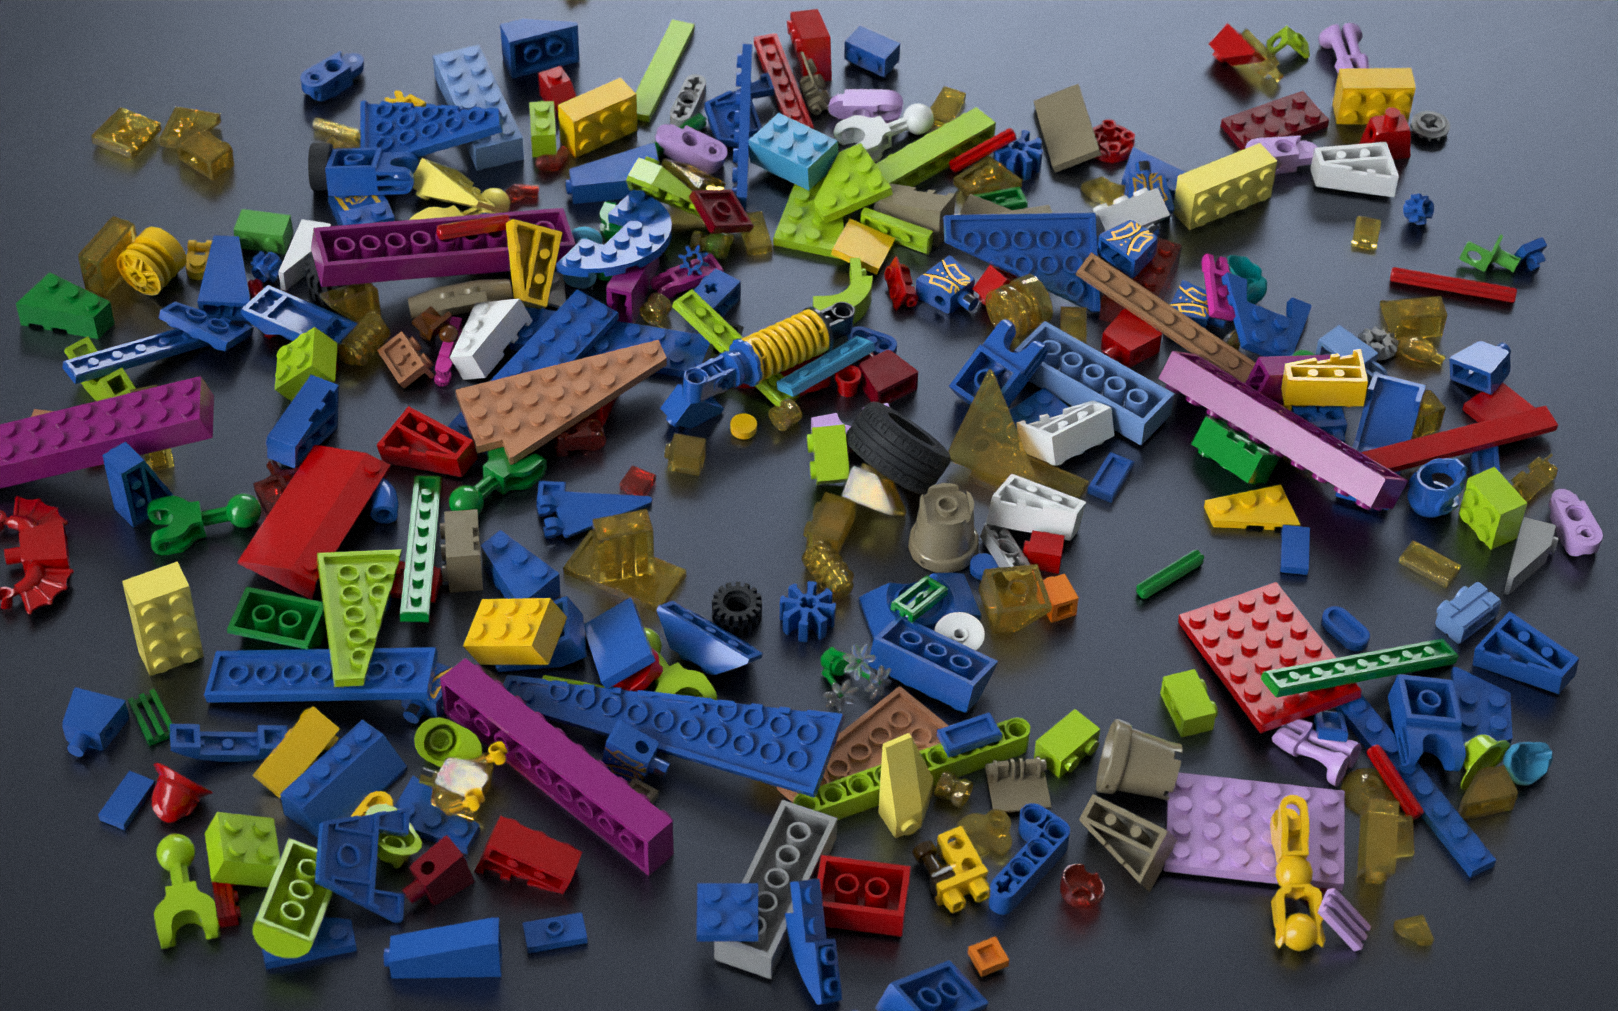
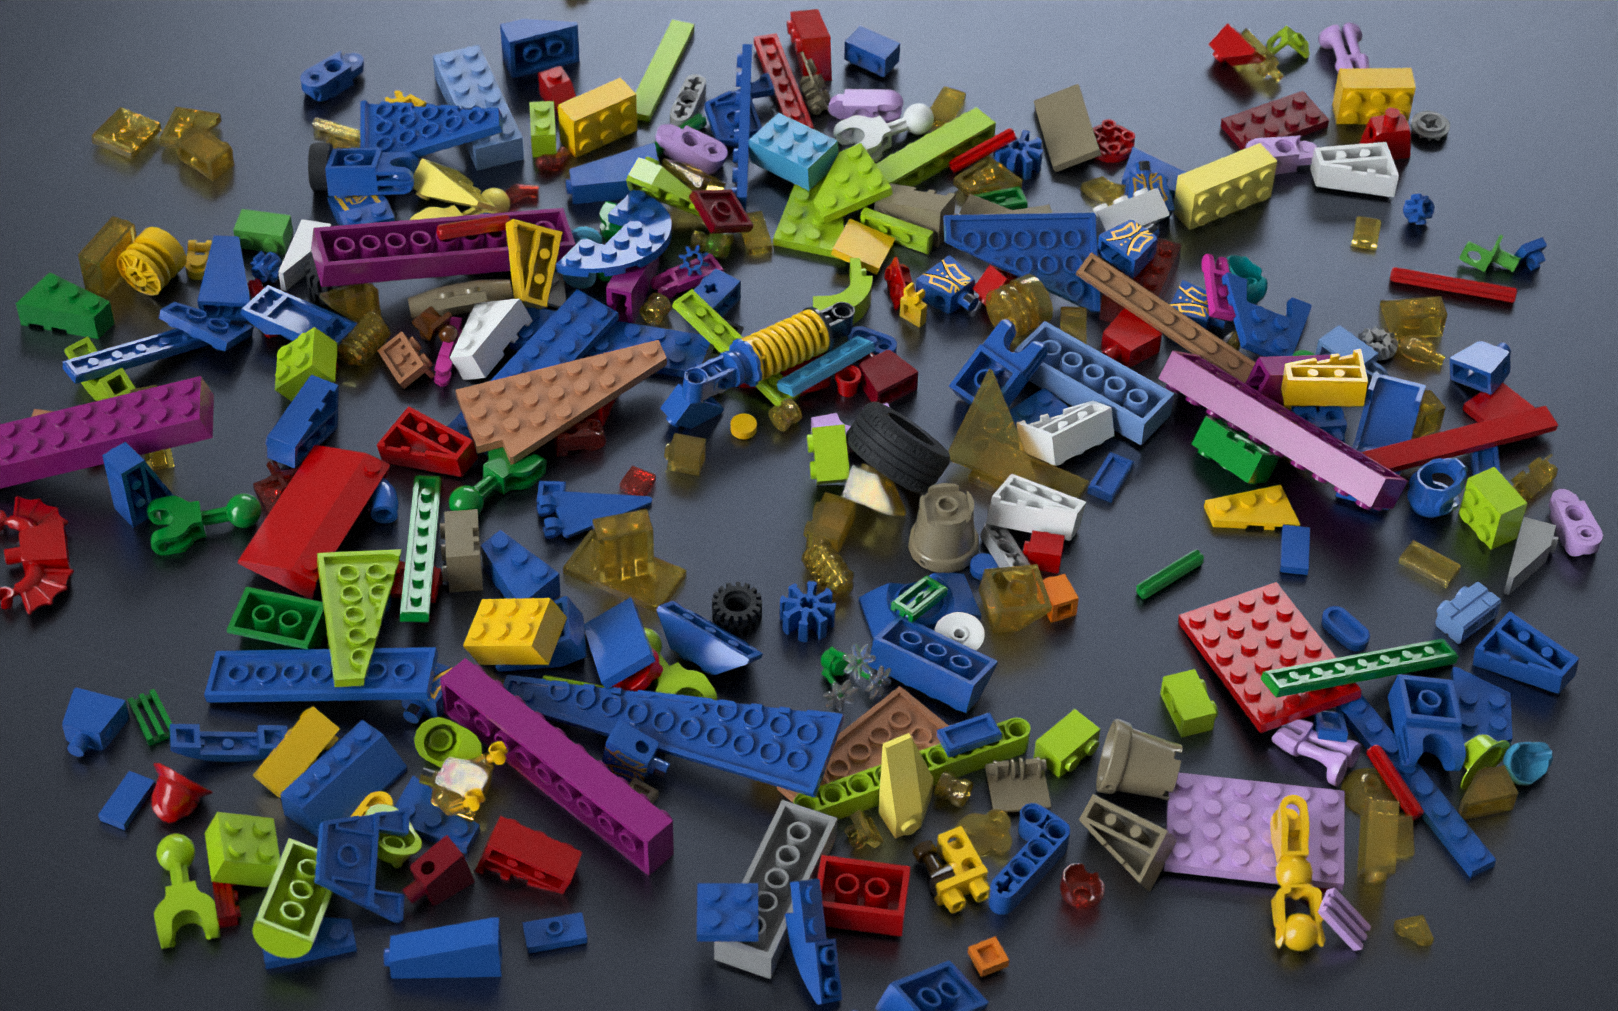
light yellow brick [122,562,204,676] -> none
none -> clear yellow tile [844,810,884,849]
none -> yellow plate [900,282,927,328]

